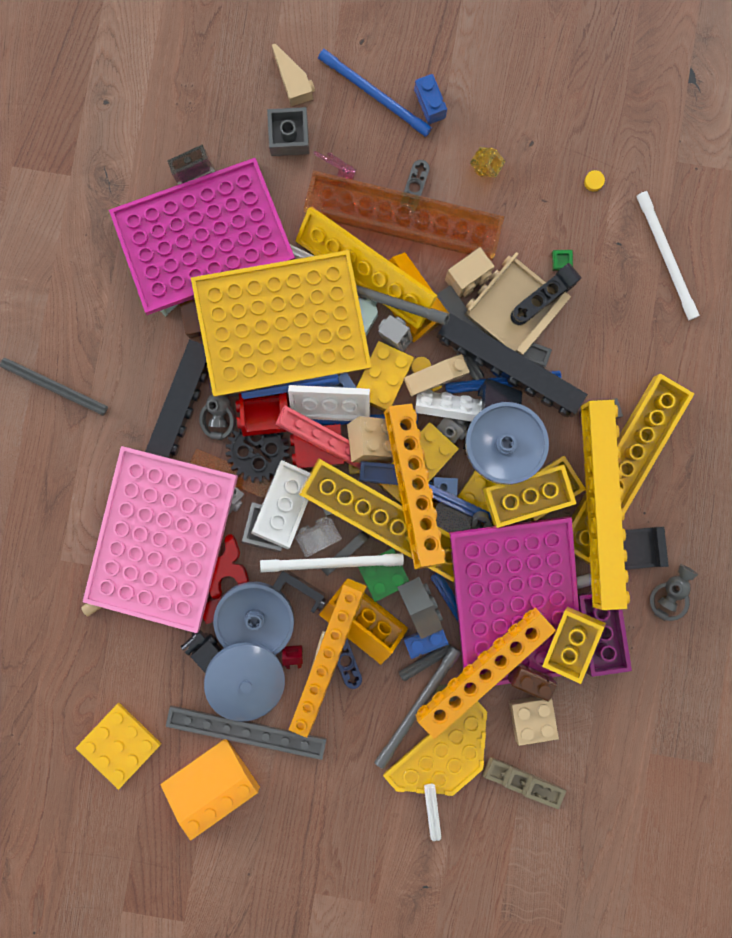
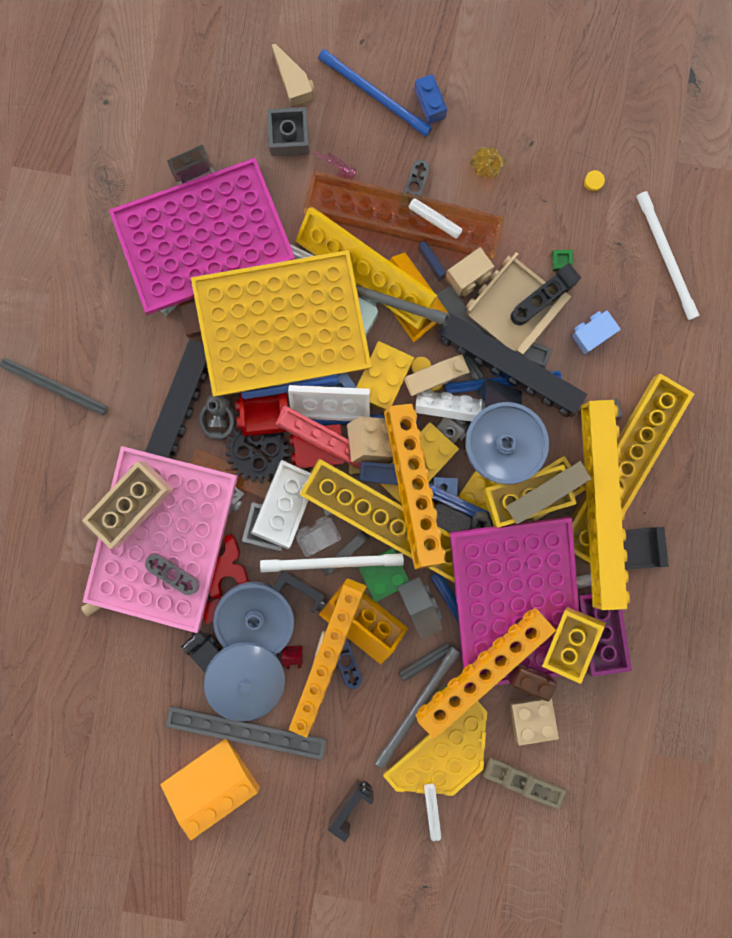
yellow plate [76,703,161,790] -> none
light grey brick [378,315,413,352] -> none
blue brick [403,629,448,659] -> none
dark grey piece [650,564,699,621] -> none
none -> tan brick [82,461,174,549]
none -> dark grey beam [145,554,200,595]
none -> black panel [328,779,374,843]
none -> white axle [409,198,462,238]
none -> dark blue tile [418,241,446,281]
none -> dark tan slope [506,461,592,524]
none -> light blue brick [571,310,621,355]

